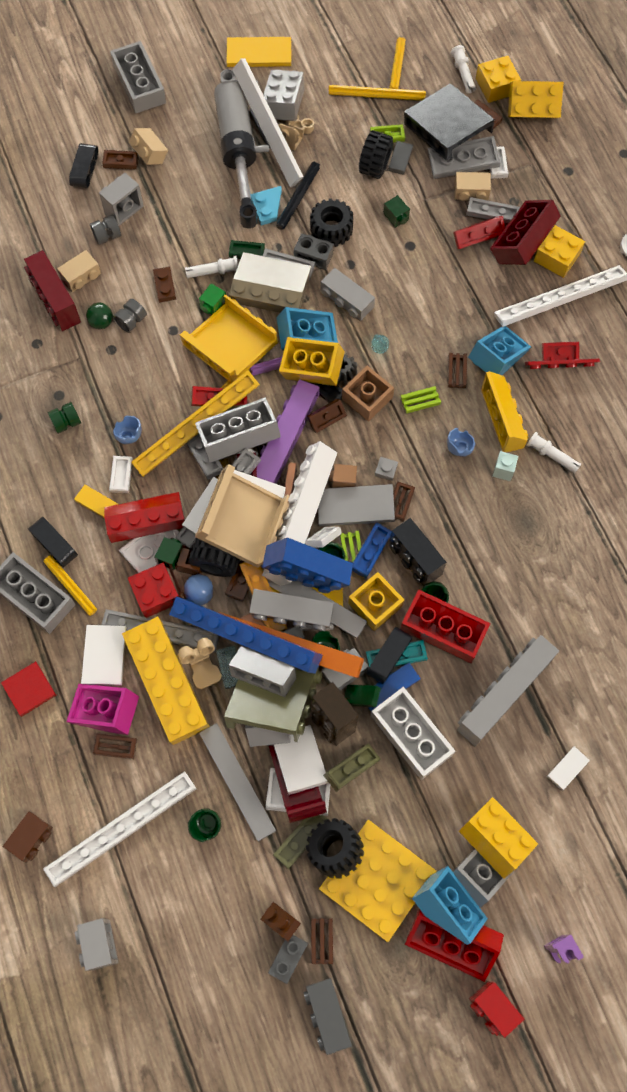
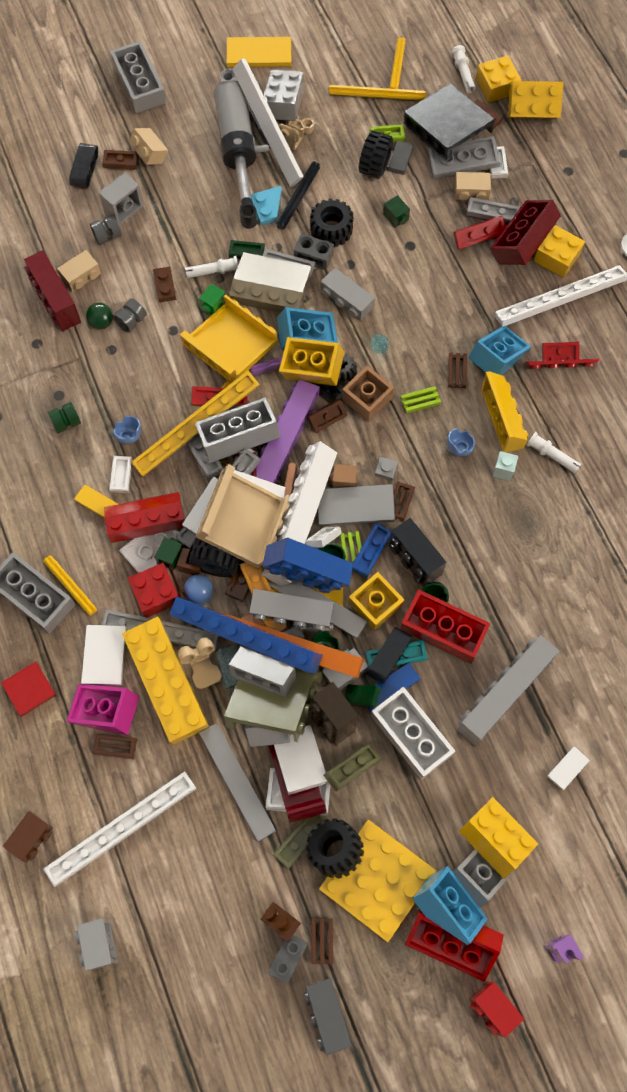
black beam [28,516,78,568] -> none
dark green hair [188,808,222,842] -> none

